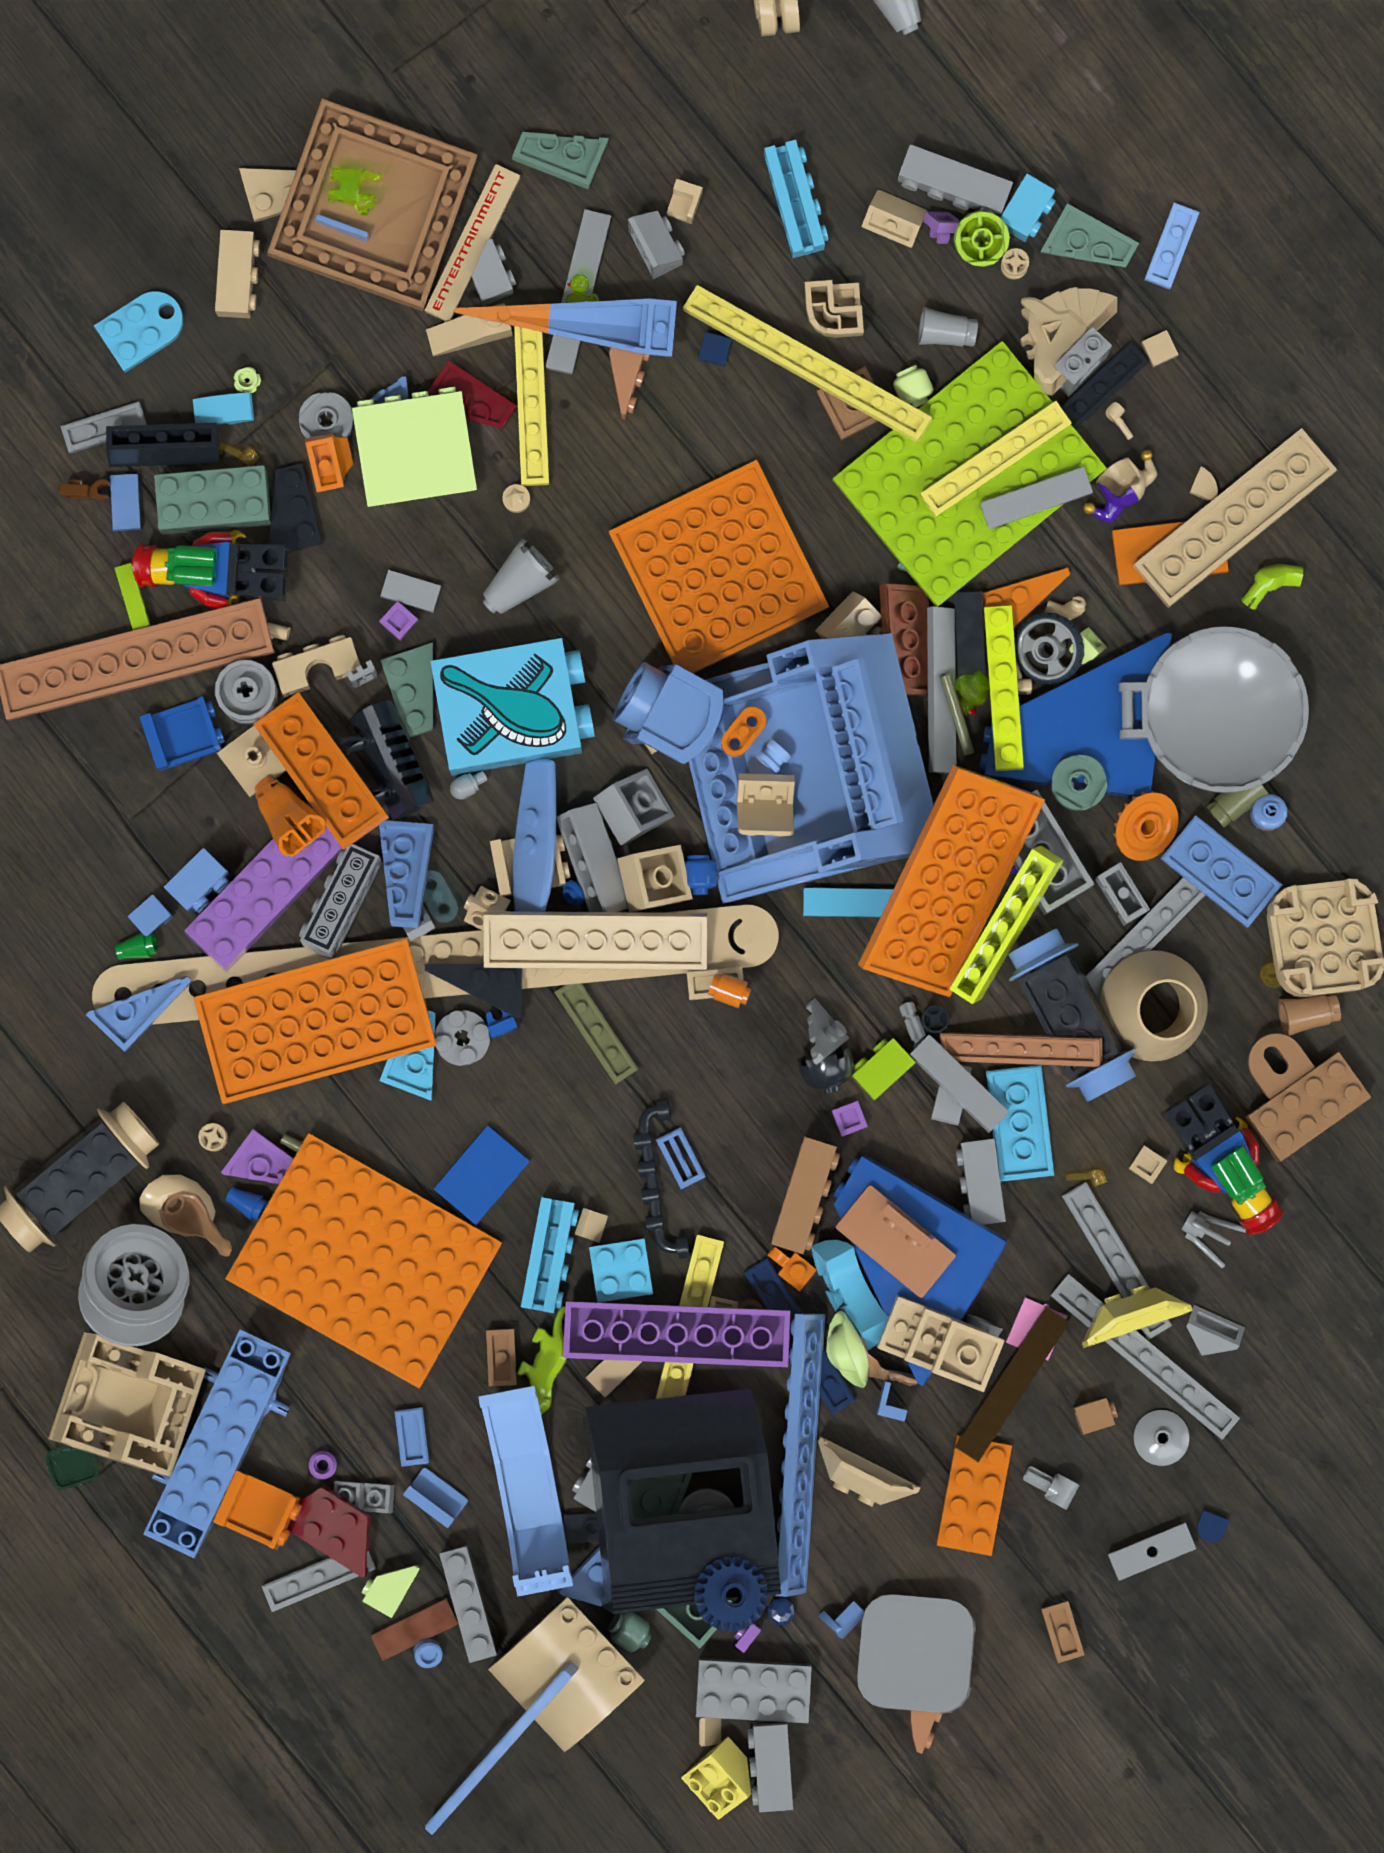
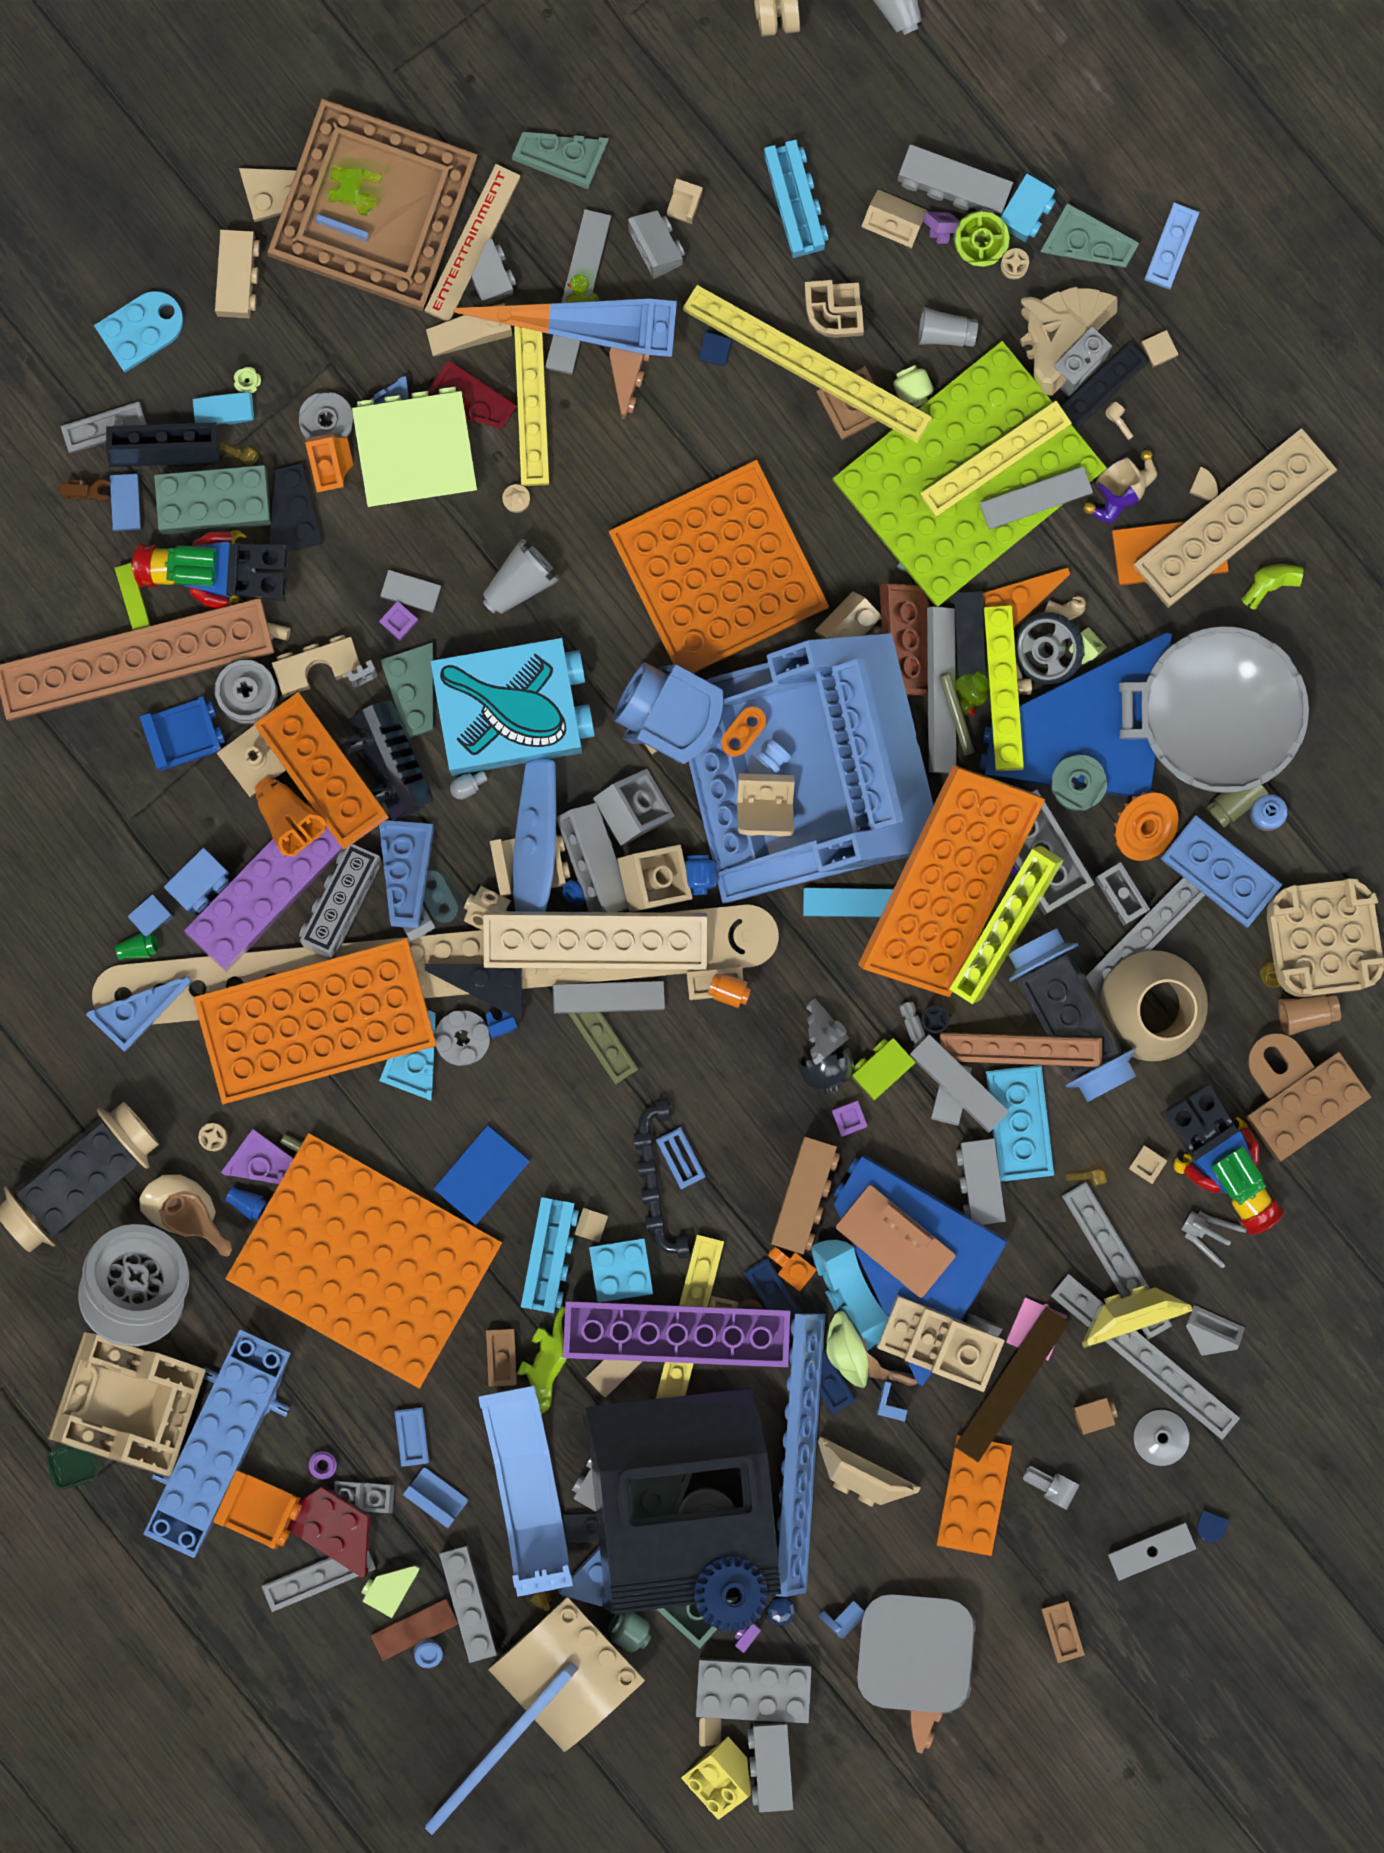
none -> clear yellow hand [530,1591,552,1611]
none -> light grey tile [552,981,665,1014]

